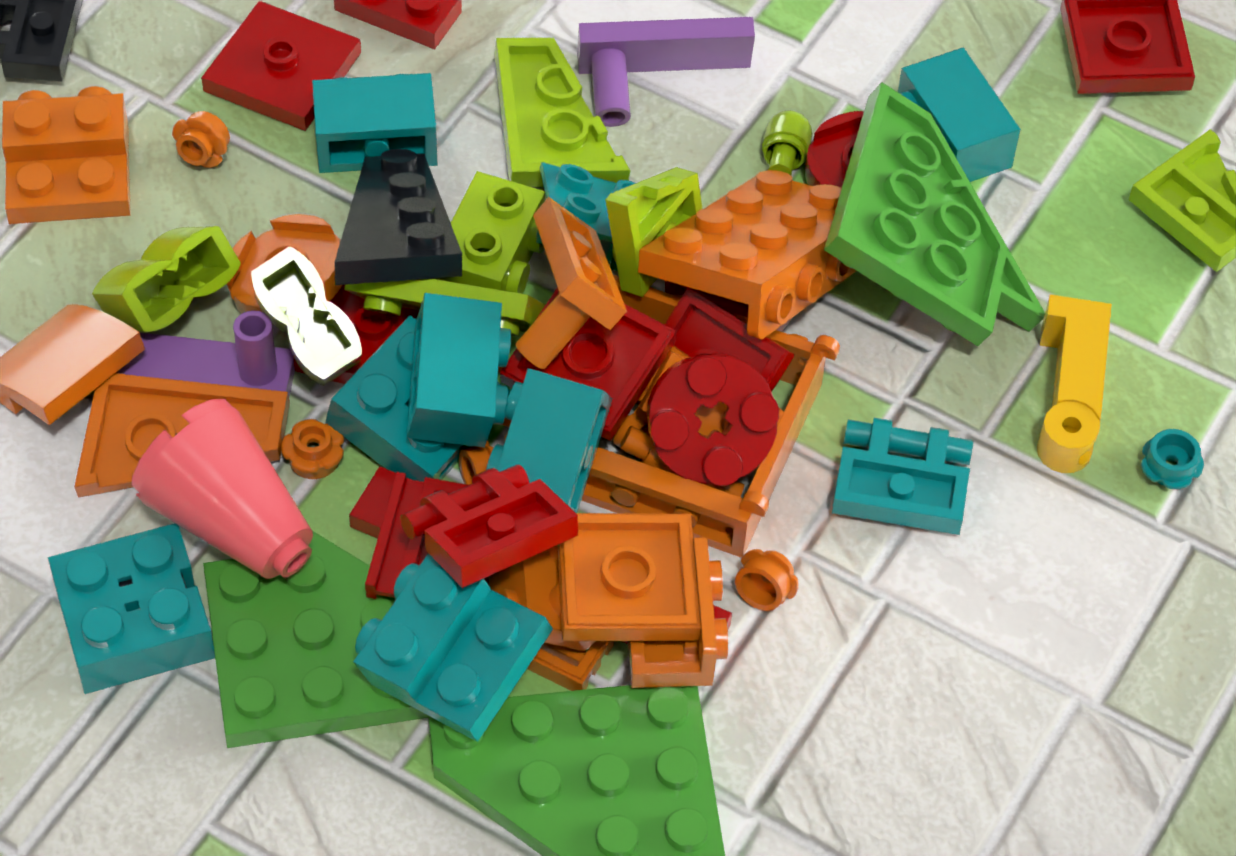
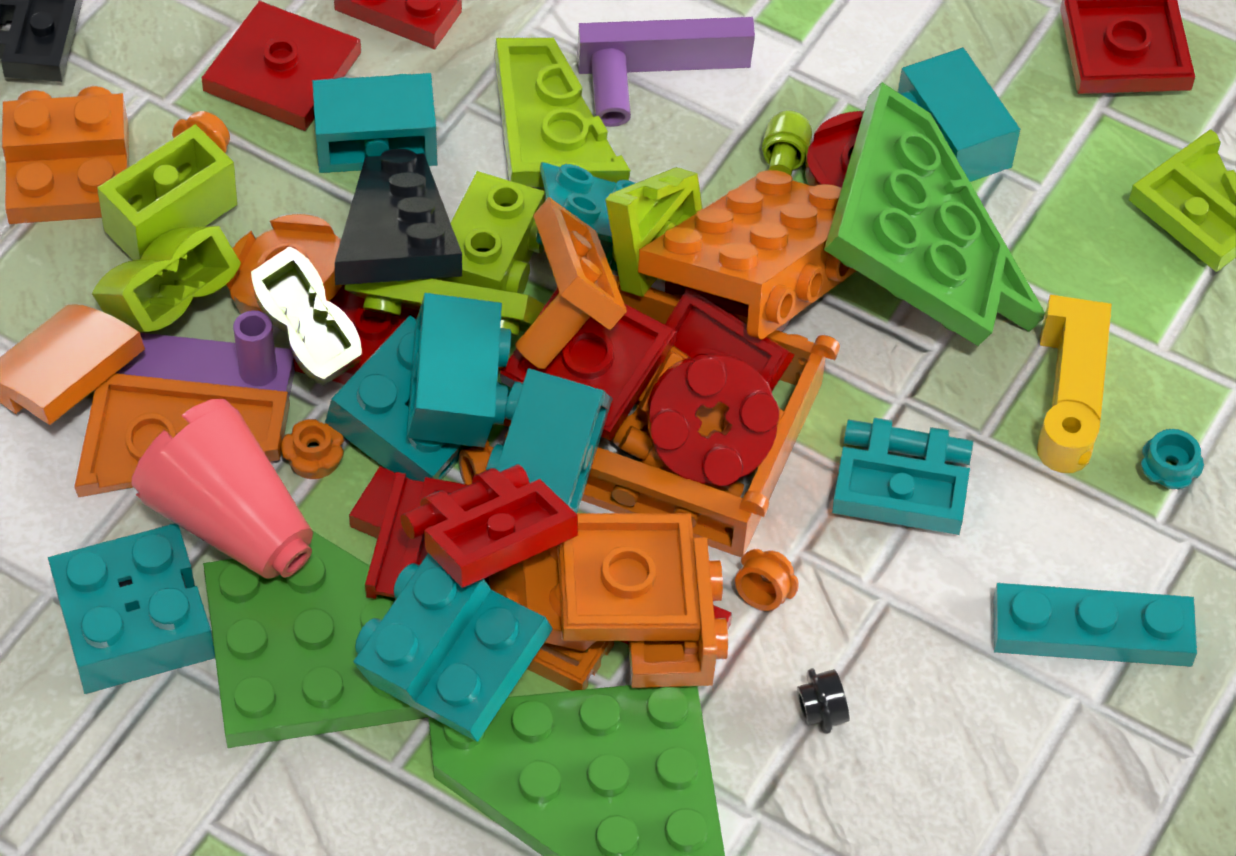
none -> lime brick [97,124,238,260]
none -> black plate [797,668,850,734]
none -> teal plate [993,583,1197,667]

